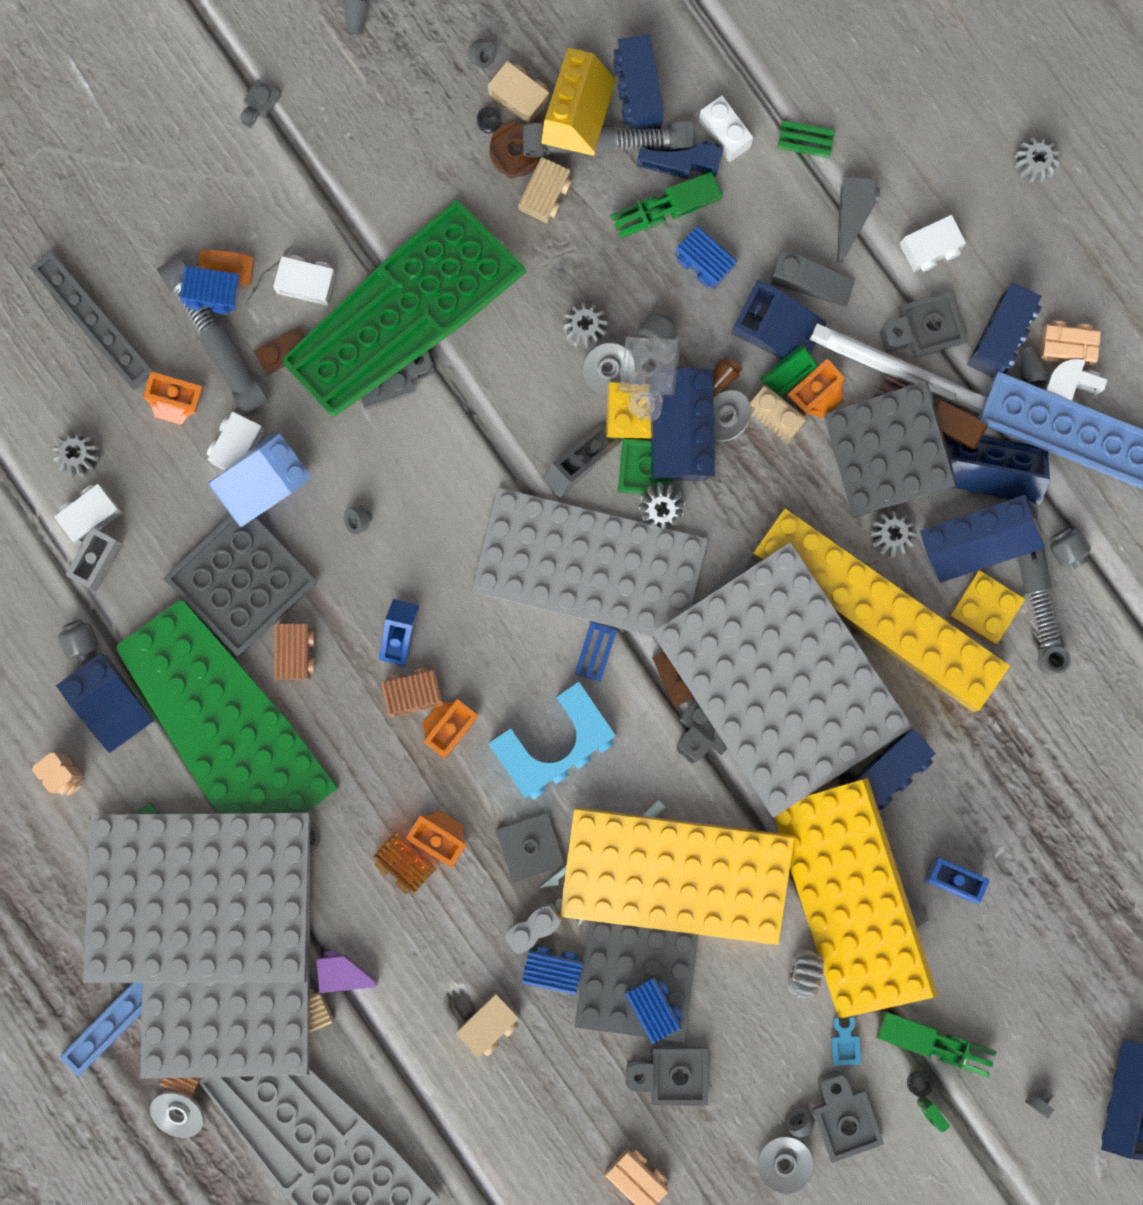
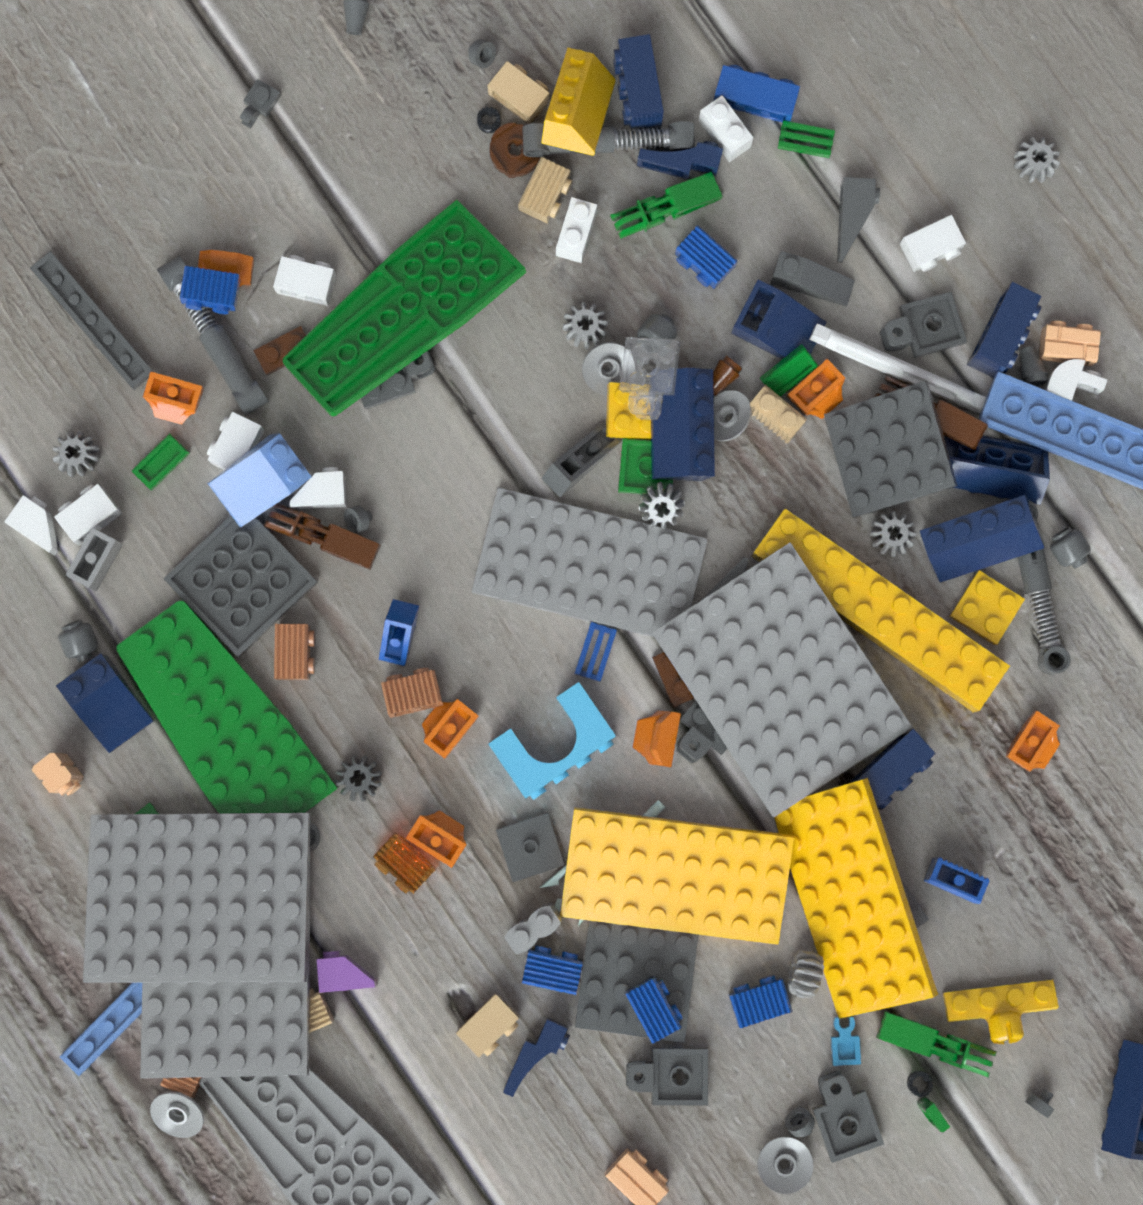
none -> white slope [5,495,58,555]
none -> green tile [131,433,190,491]
none -> reddish brown arm [264,503,381,570]
none -> white slope [290,467,347,510]
none -> dark grey gear [336,755,382,801]
none -> dark blue slope [503,1017,570,1097]
none -> white brick [556,197,597,263]
none -> orange slope [633,710,681,767]
none -> blue brick [714,65,800,122]
none -> blue brick [728,975,793,1028]
none -> yellow plate [943,980,1059,1044]
none -> orange slope [1005,711,1060,771]

